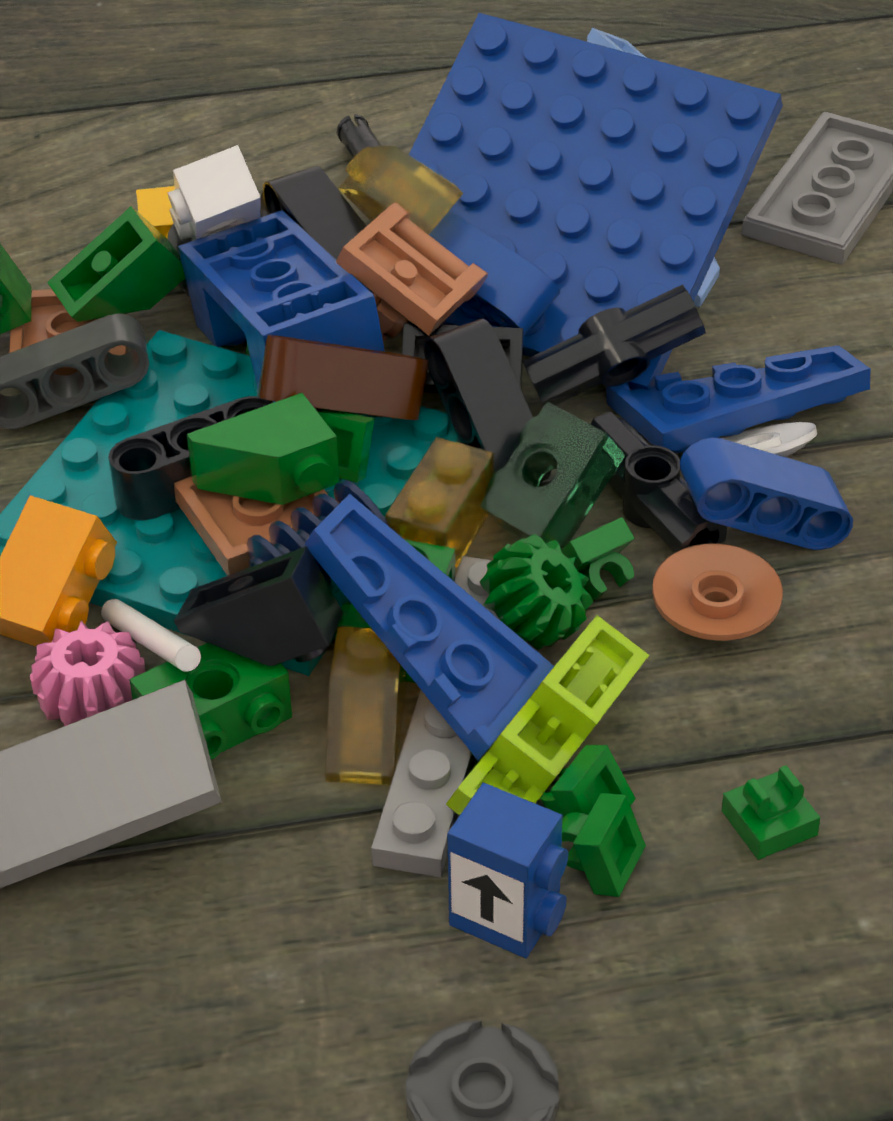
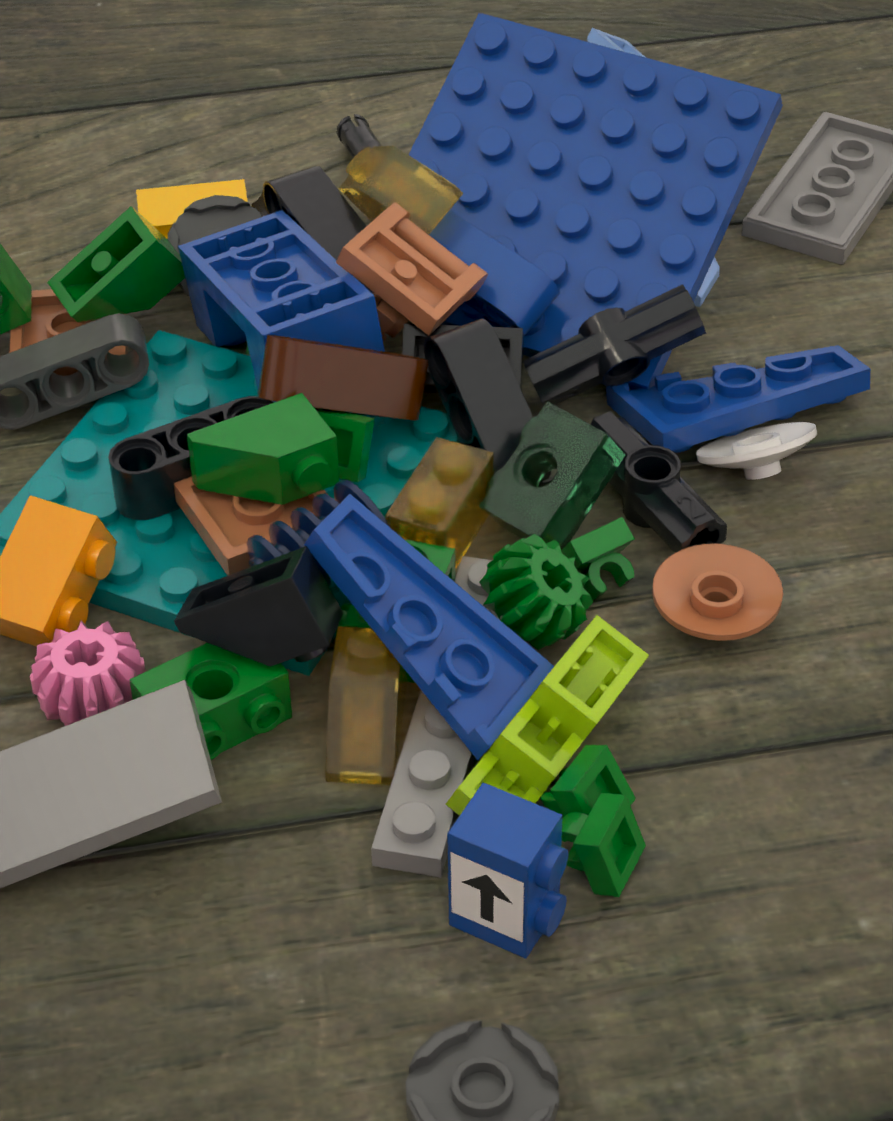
white bar [101,599,201,671] -> none
white brick [167,145,261,241] -> none
blue beam [680,438,853,550] -> none
green tile [721,765,821,860] -> none

